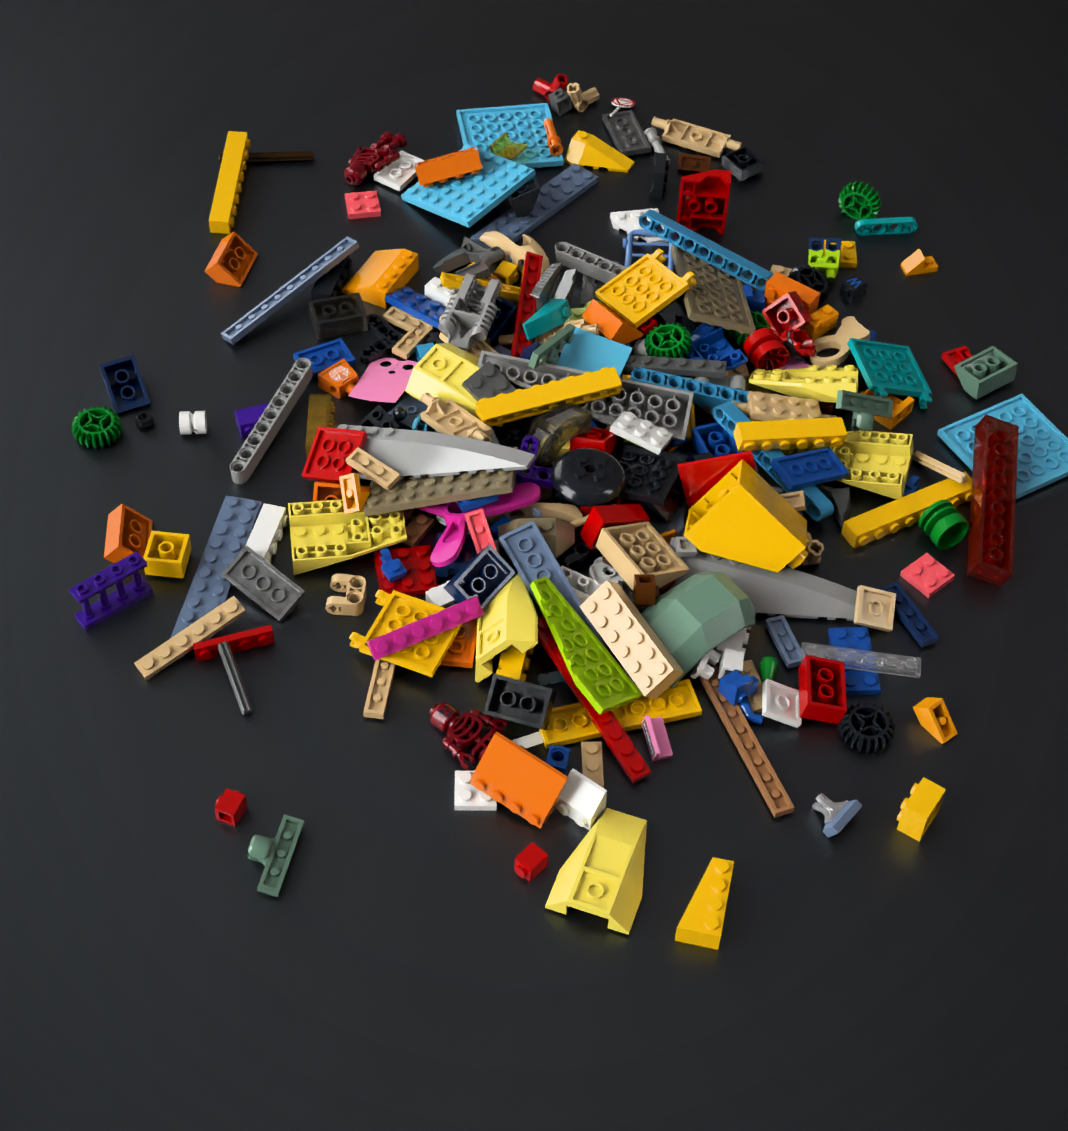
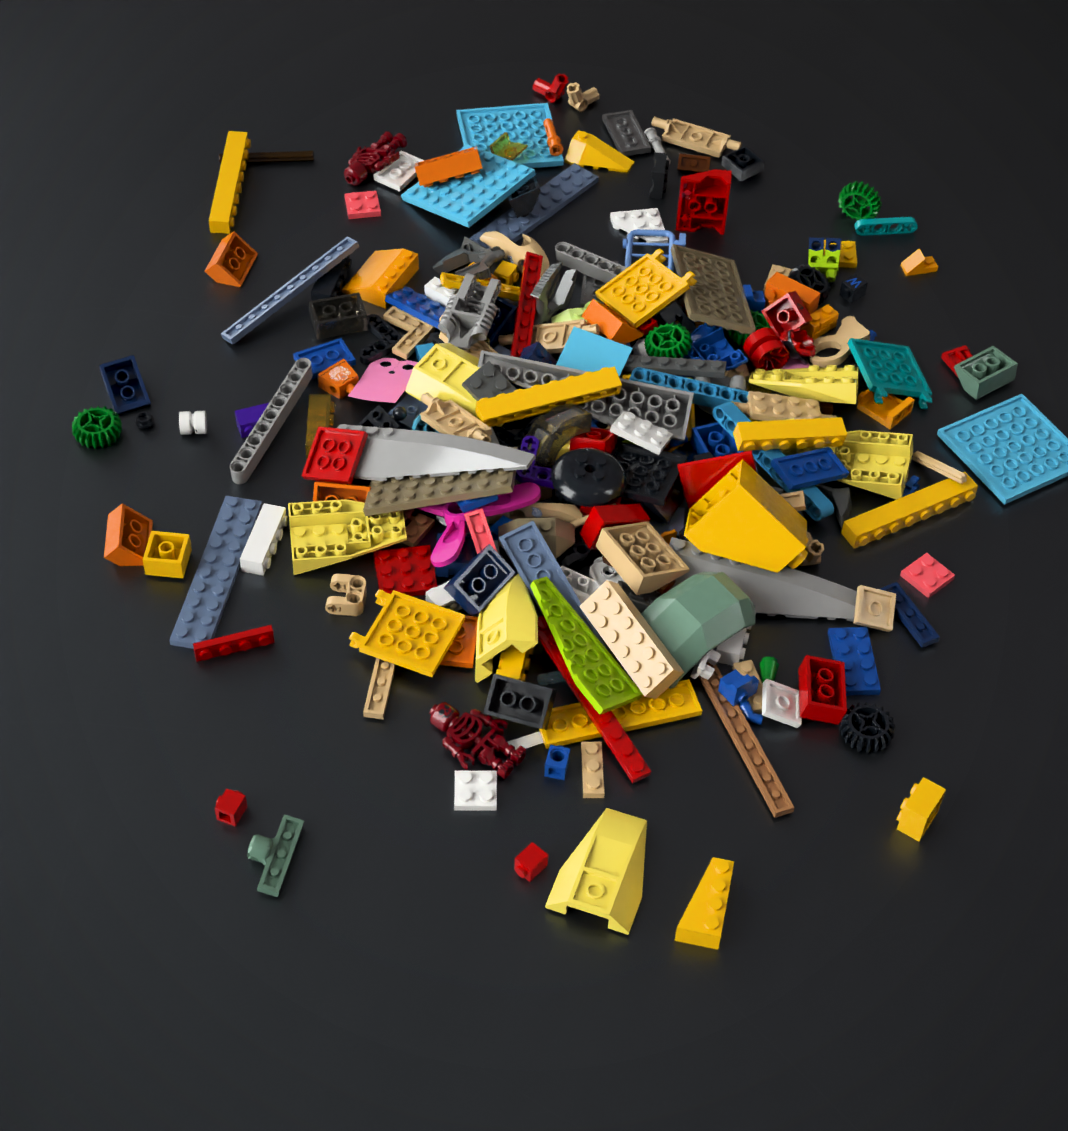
dark purple fence [69,552,153,631] -> none
tan plate [134,596,246,681] -> none
dark grey axle [218,642,252,715] -> none
flat silver plate [221,545,306,623] -> none
light orange slope [339,473,370,514] -> none
tan plate [346,447,401,491] -> none
dark pink plate [367,596,484,660] -> none
blue plate [380,548,407,583] -> none
orange slope [470,731,569,829] -> none
teal slope [522,299,572,340] -> none
sand green plate [528,323,575,369] -> none
dark grey brick [548,87,572,116] -> none
white slope [556,769,607,831] -> none
piece [610,98,635,117] -> none
reddish brown brick [633,574,659,606] -> none
dark azure beam [638,210,773,291] -> none
bright pink panel [641,715,673,761] -> none
light grey plate [675,536,697,557] -> none
white brick [718,648,744,679] -> none
sand blue plate [764,615,805,669] -> none
clear plate [800,642,921,678] -> none
piece [812,793,862,838] -> none
sand green plate [836,390,893,431] -> none
light orange slope [913,697,958,744] -> none
green wheel [918,500,970,550] -> none
clear red brick [967,415,1019,586] -> none

